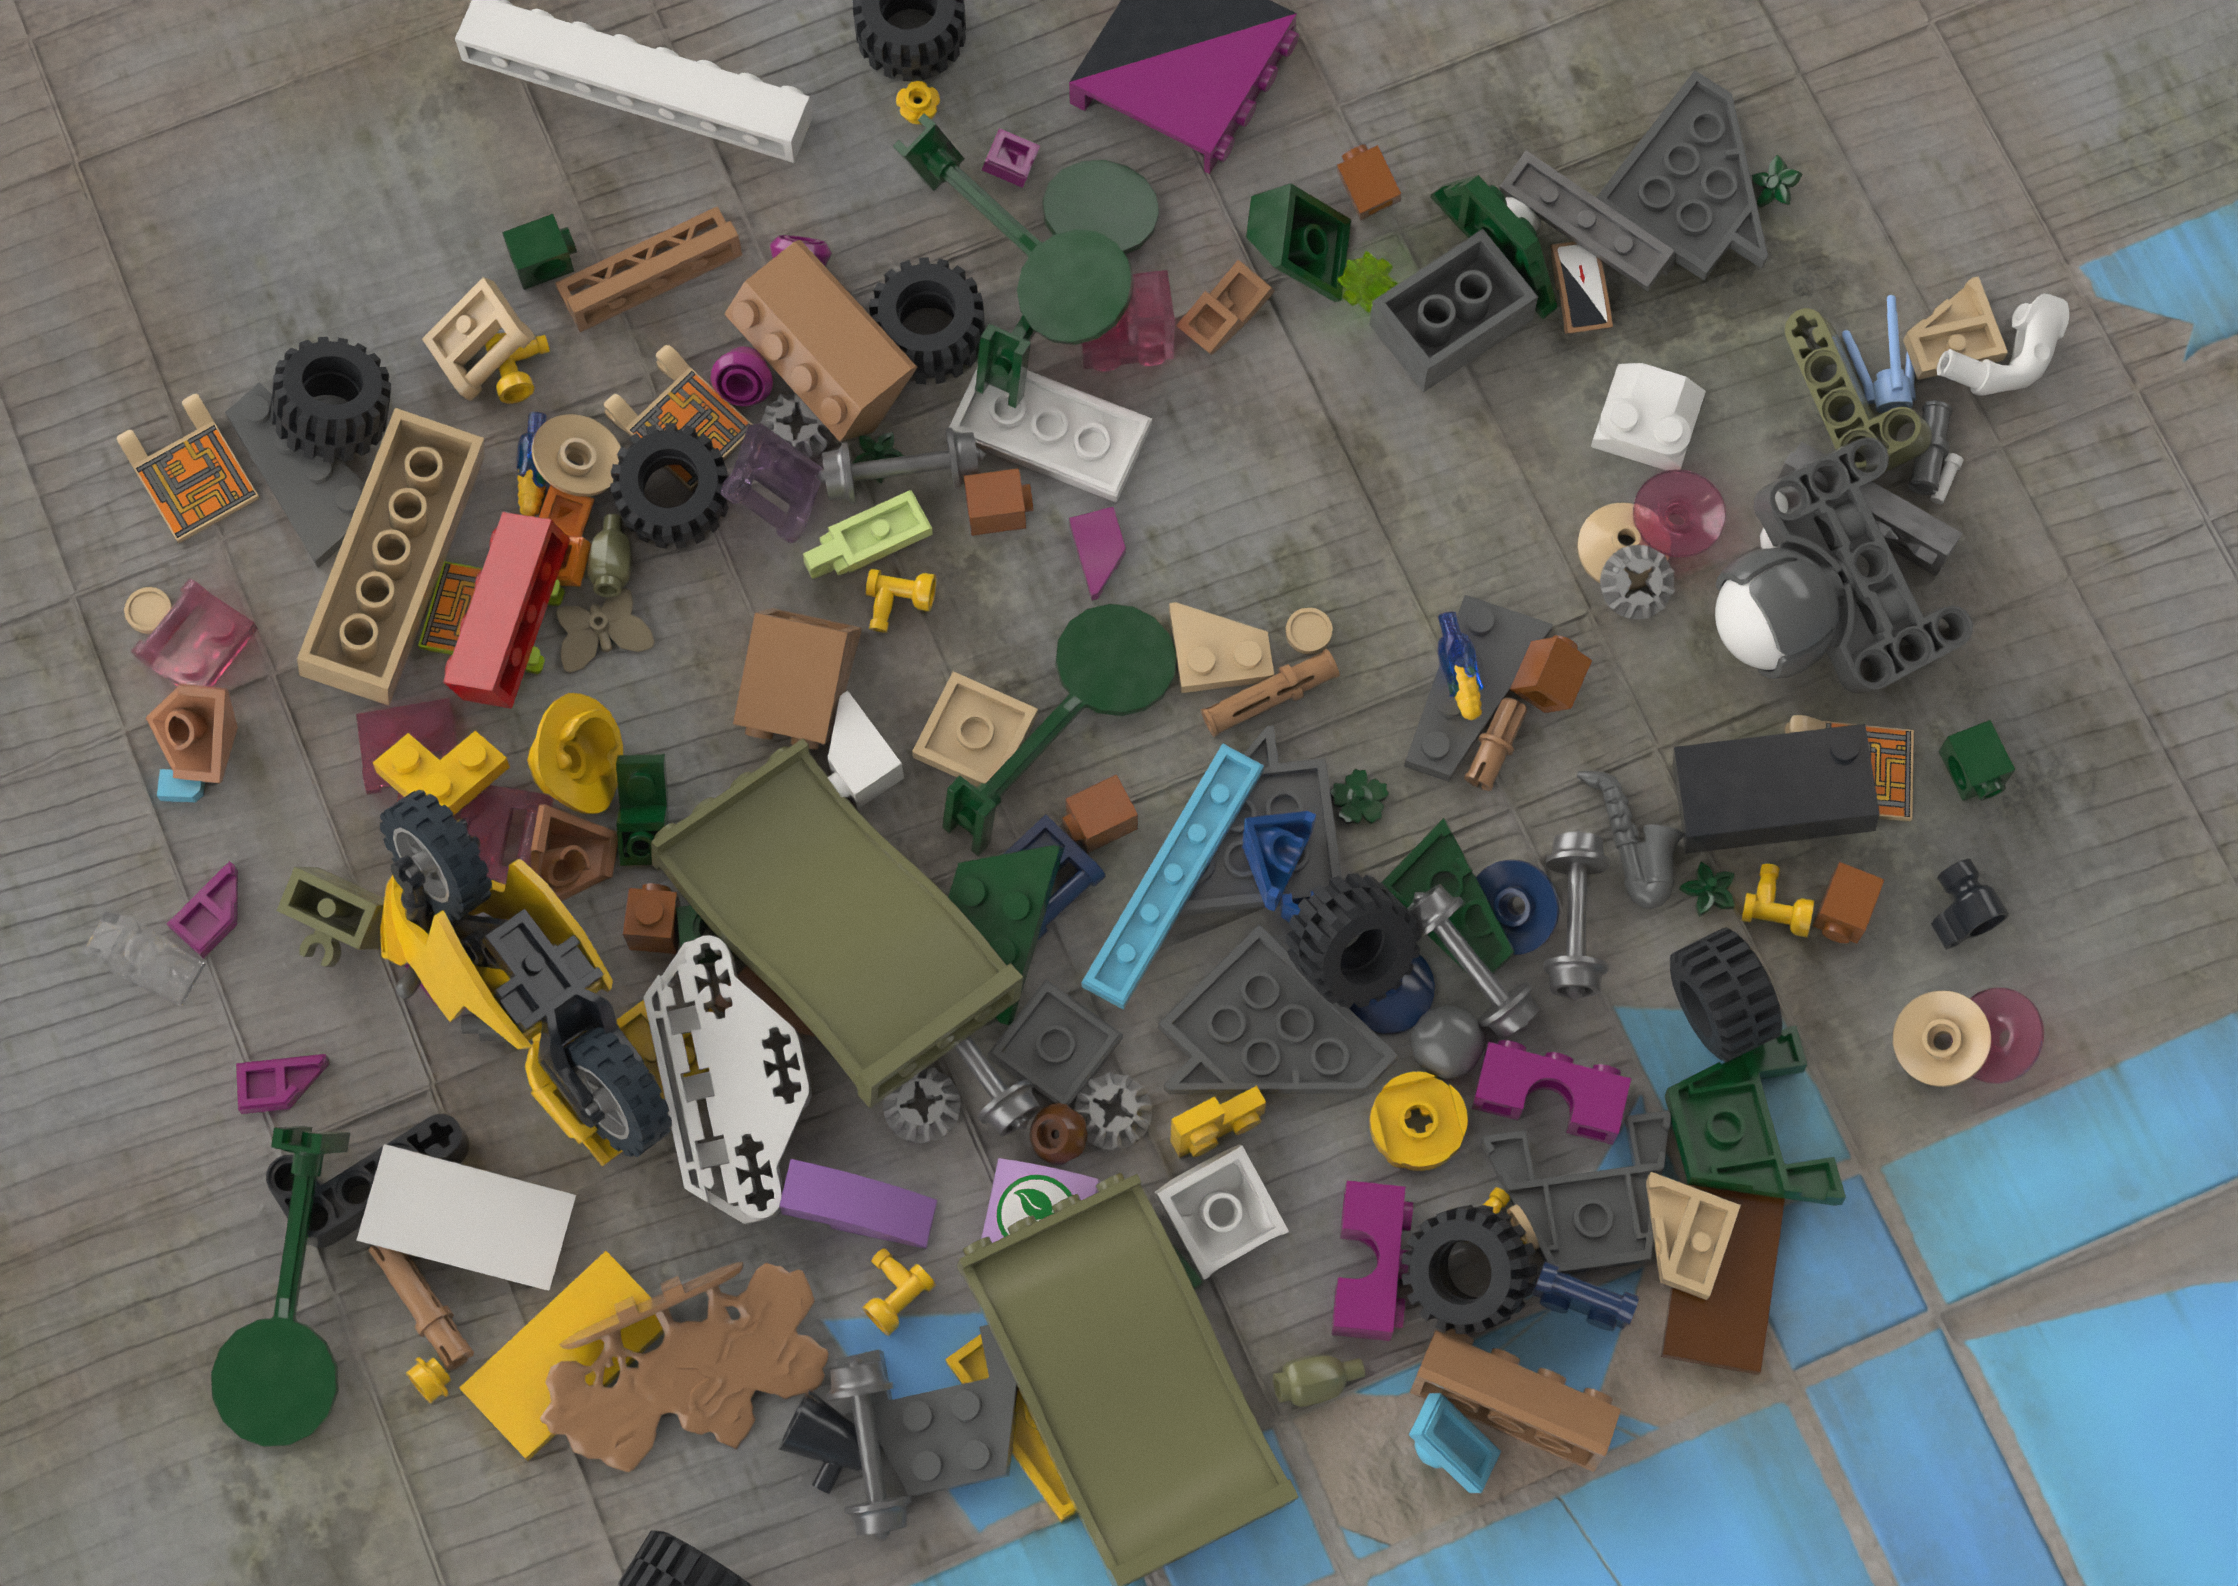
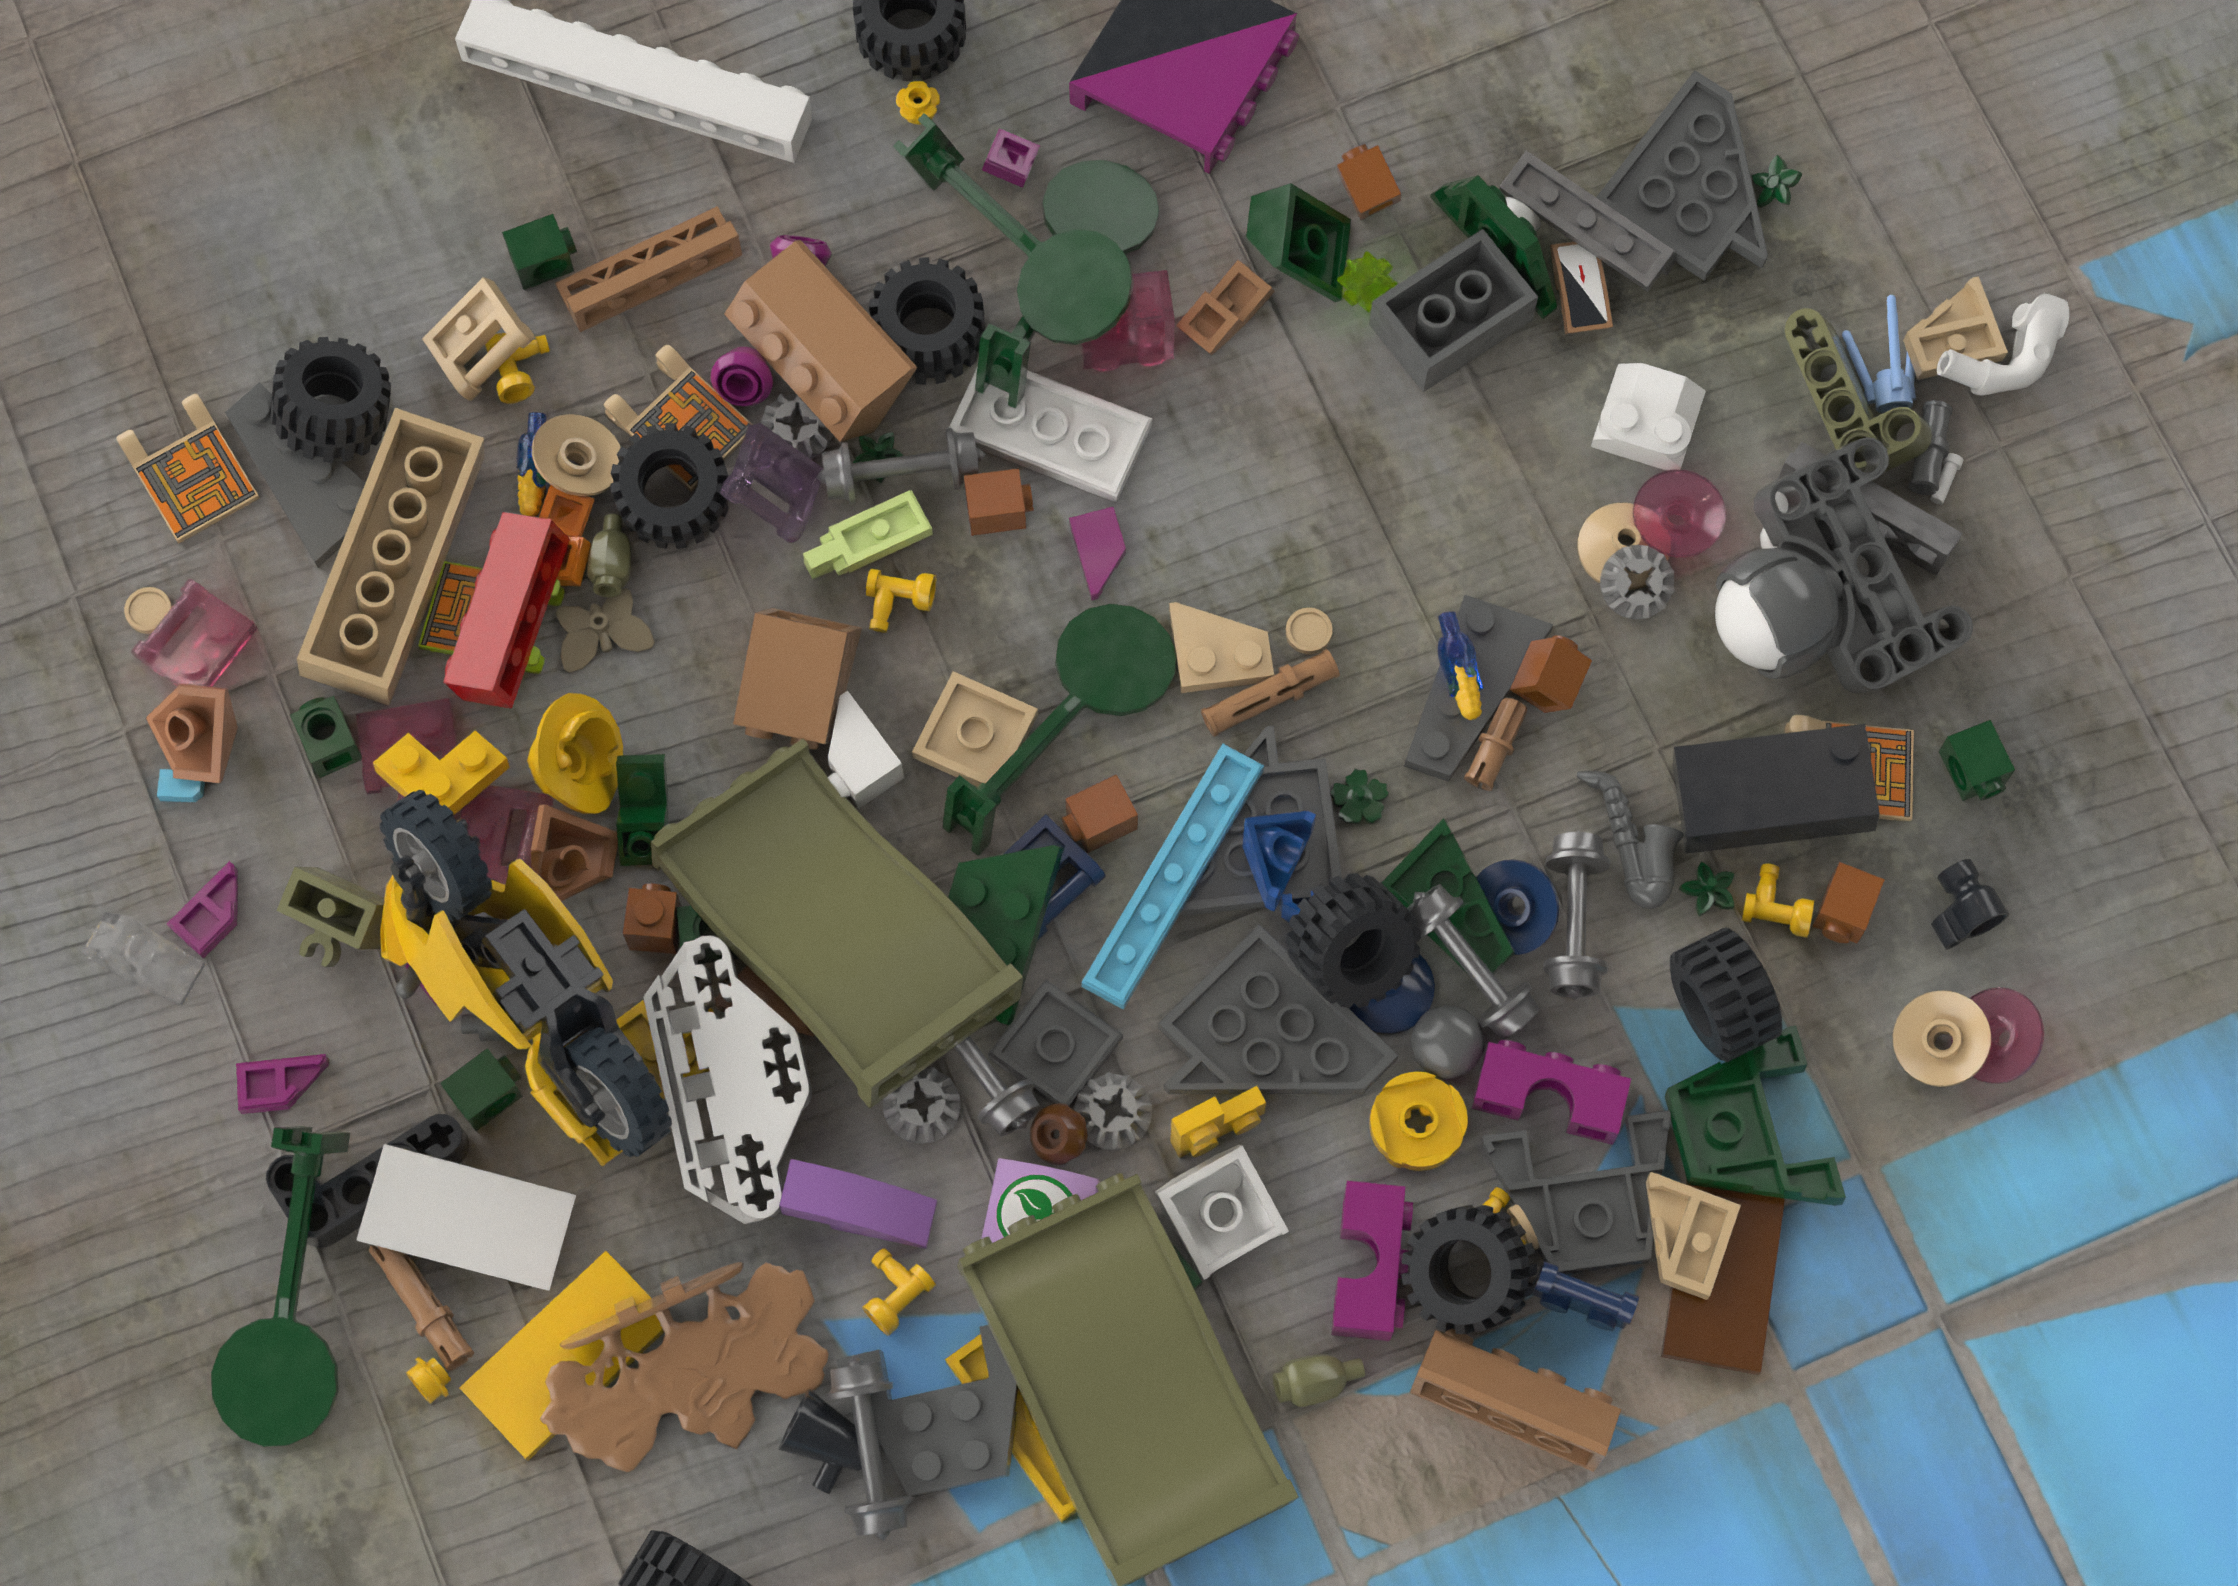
medium azure tile [1409,1393,1501,1493] -> none
none -> dark green brick [290,695,363,778]
none -> dark green brick [440,1048,523,1131]

